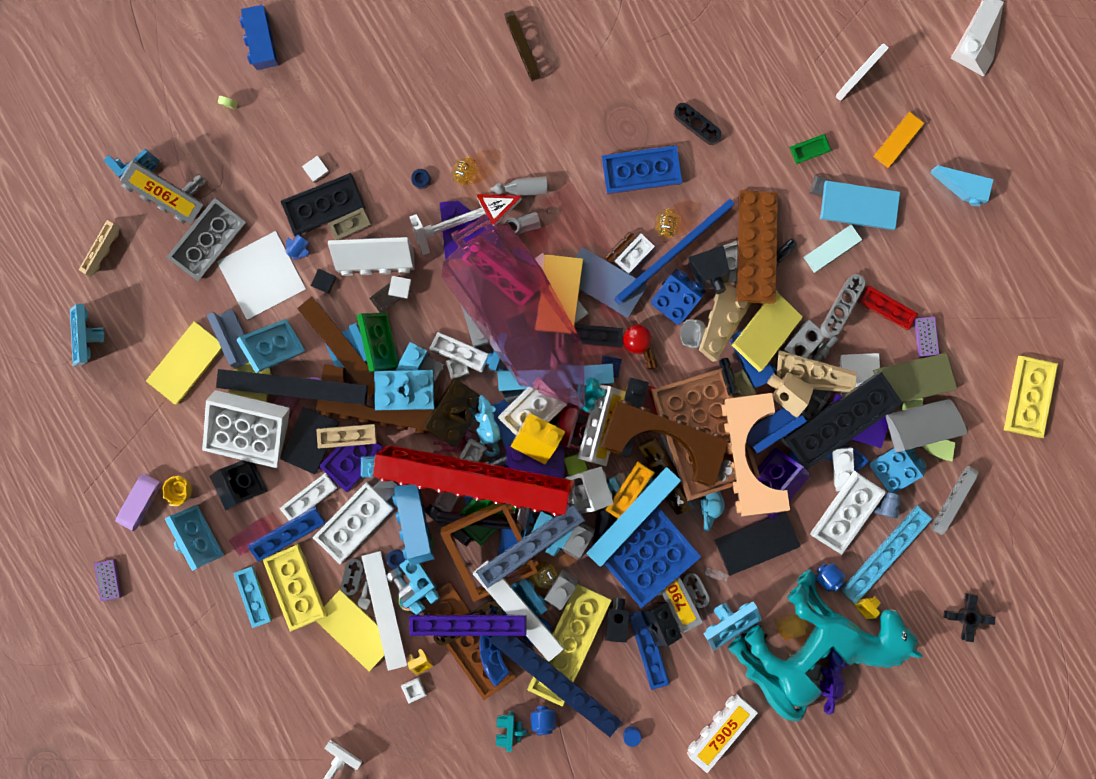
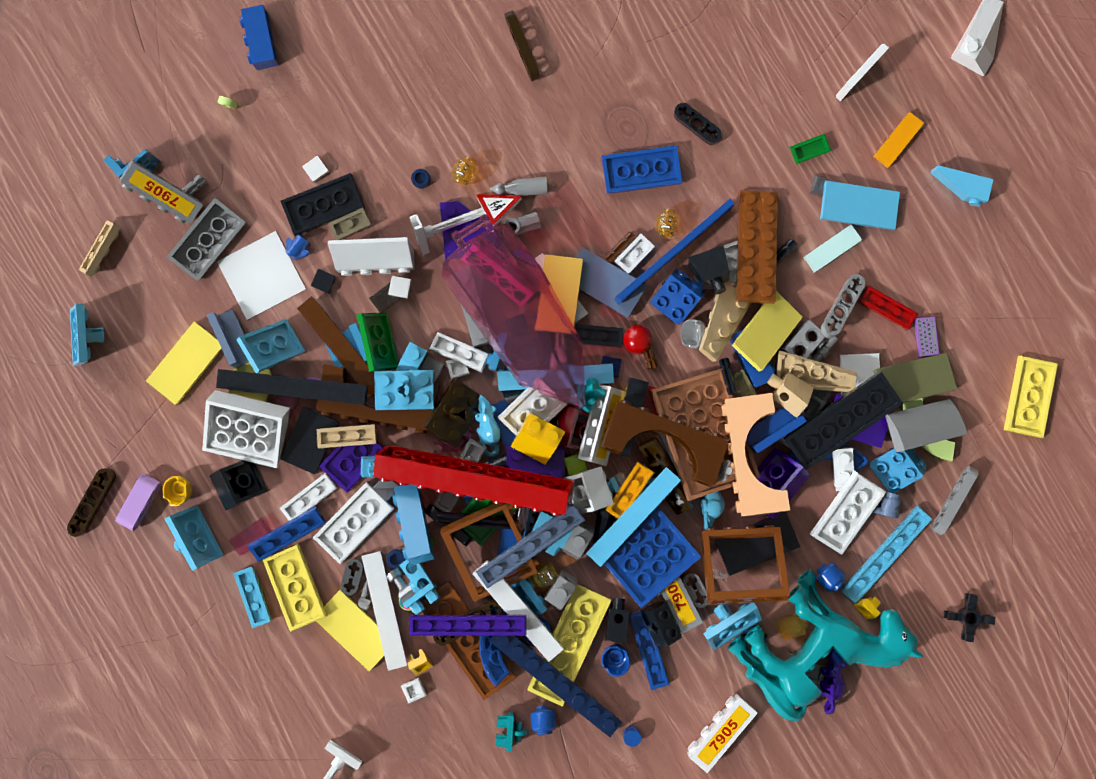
tile [94,559,122,601] -> none
none -> dark brown beam [67,468,116,537]
none -> blue hair [601,644,631,677]
none -> dark orange window [700,525,790,605]

